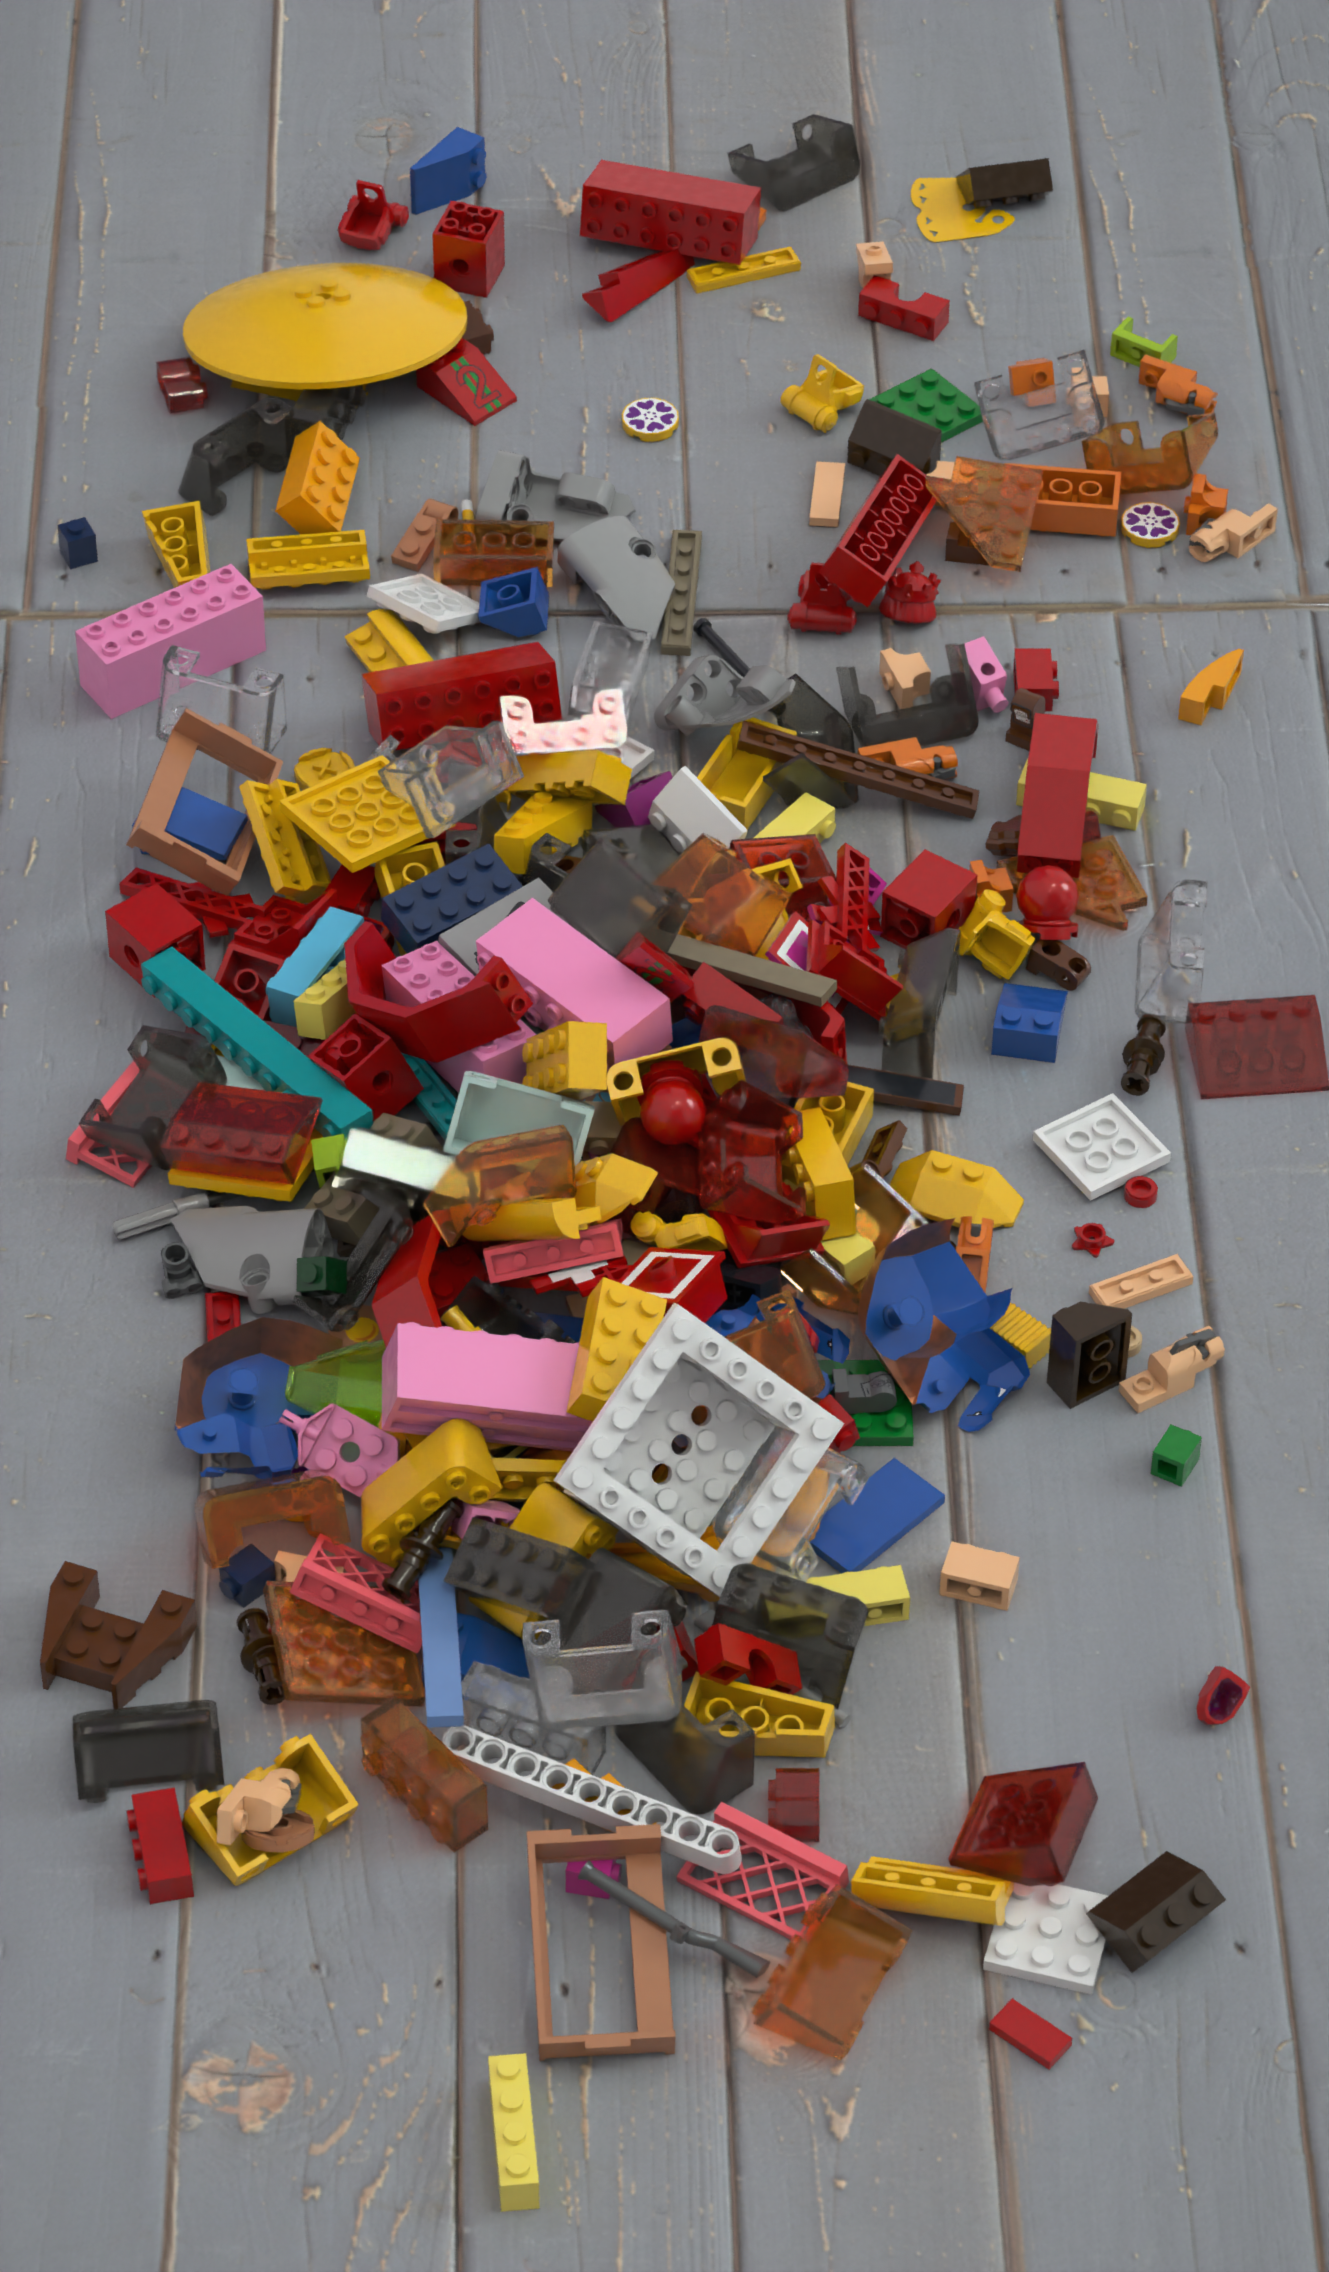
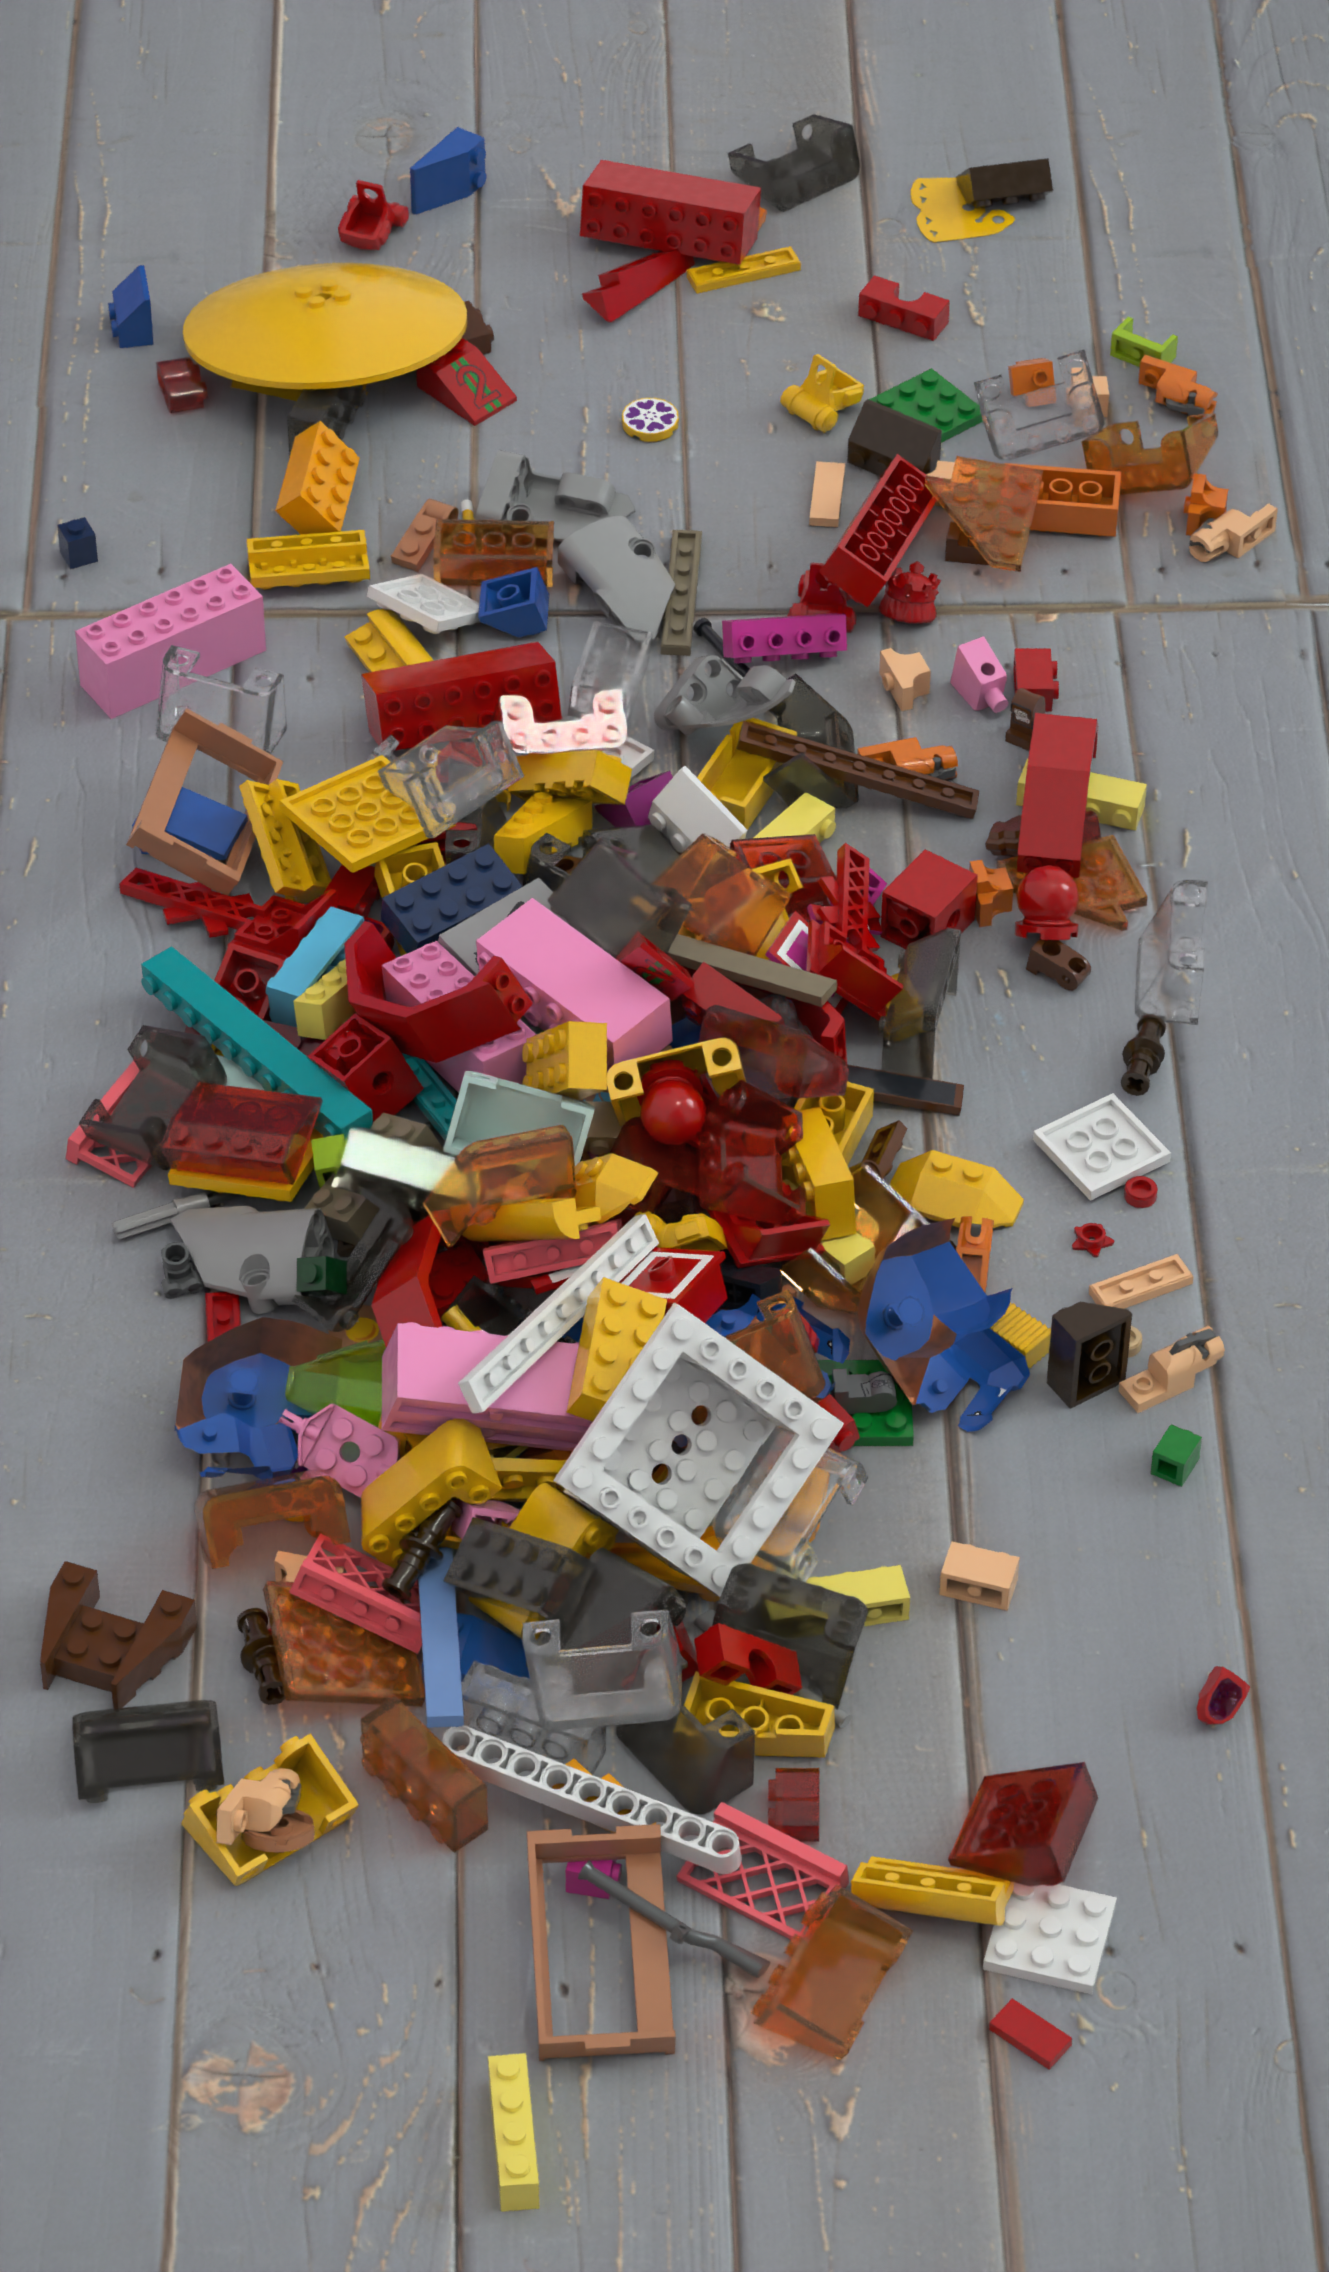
red brick [105,883,206,998] -> none
red brick [126,1787,194,1904] -> none
yellow wedge [142,501,211,588] -> none
clear smoke windscreen [178,398,295,516] -> none
dark blue brick [219,1543,276,1608] -> none
yellow tile [294,748,355,790] -> none
red brick [432,201,505,298] -> none
blue tile [806,1458,945,1574] -> none
clear smoke windscreen [836,643,979,747] -> none
light nougat brick [856,242,893,289] -> none
yellow piece [953,889,1035,980] -> none
blue slope [991,983,1068,1063] -> none
dark brown slope [1086,1851,1226,1973] -> none
tile [1121,502,1180,548] -> none
light orange slope [1178,649,1244,725] -> none
clear red slope [1185,995,1329,1099] -> none
none -> blue slope [108,265,154,348]
none -> white plate [458,1214,659,1414]
none -> dark pink brick [722,613,847,663]

